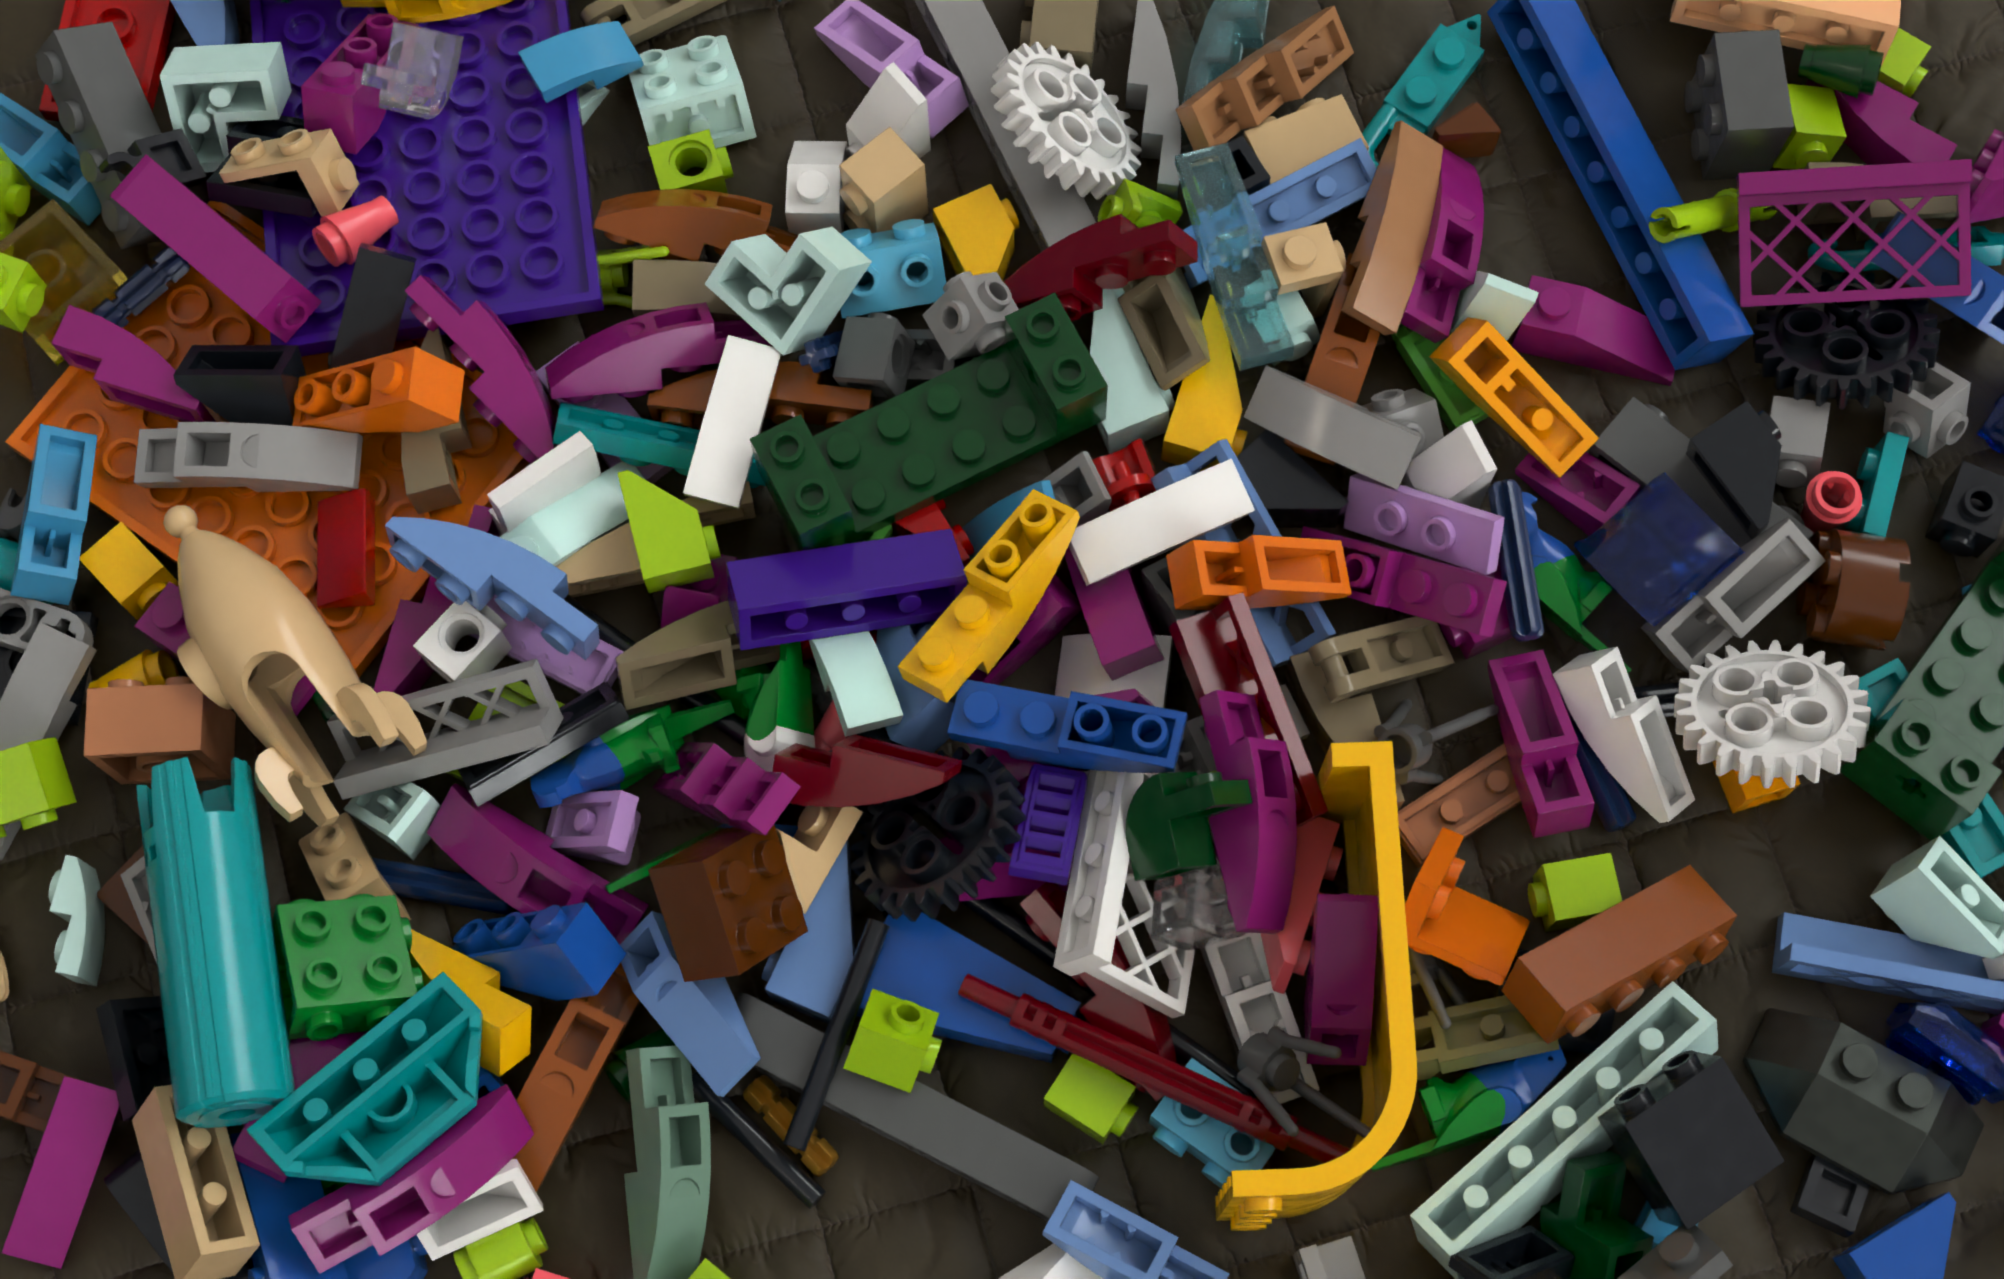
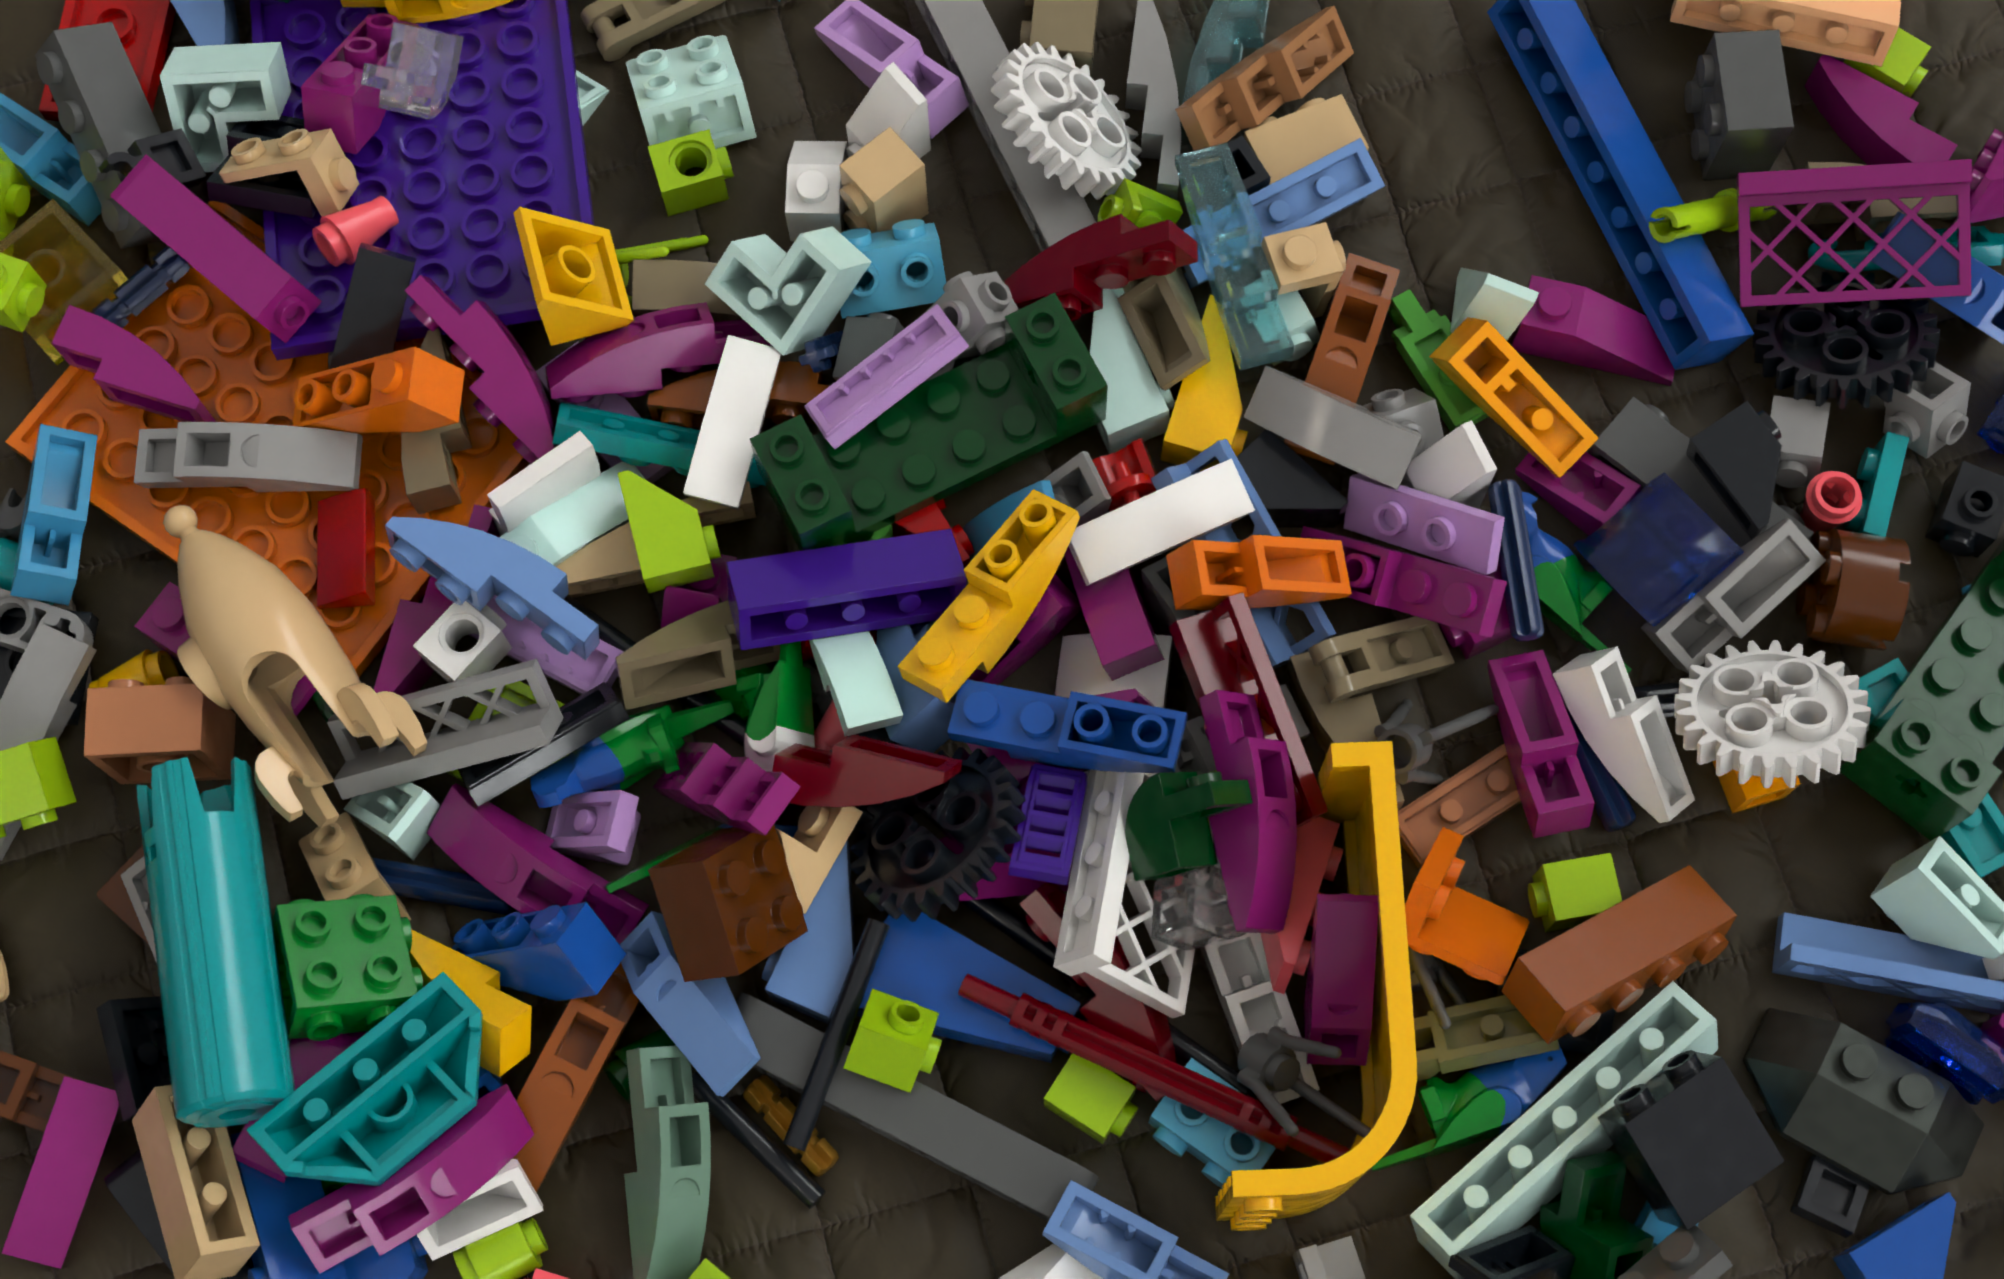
light aqua slope [48,855,105,986] -> none
yellow brick [80,521,178,621] -> none
black slope [173,345,306,426] -> none
dark azure slope [518,21,644,103] -> none
dark orange slope [593,189,798,261] -> none
yellow slope [933,184,1019,281] -> none
medium nougat slope [1341,120,1443,335] -> none
teal plate [1362,14,1485,168] -> none
magenta slope [1400,147,1484,343] -> none
reddish brown slope [1432,102,1501,158] -> none
lime brick [1773,83,1847,170] -> none
dark green cone [1798,44,1884,99] -> none
none -> yellow slope [513,207,634,346]
none -> lavender plate [804,304,970,449]

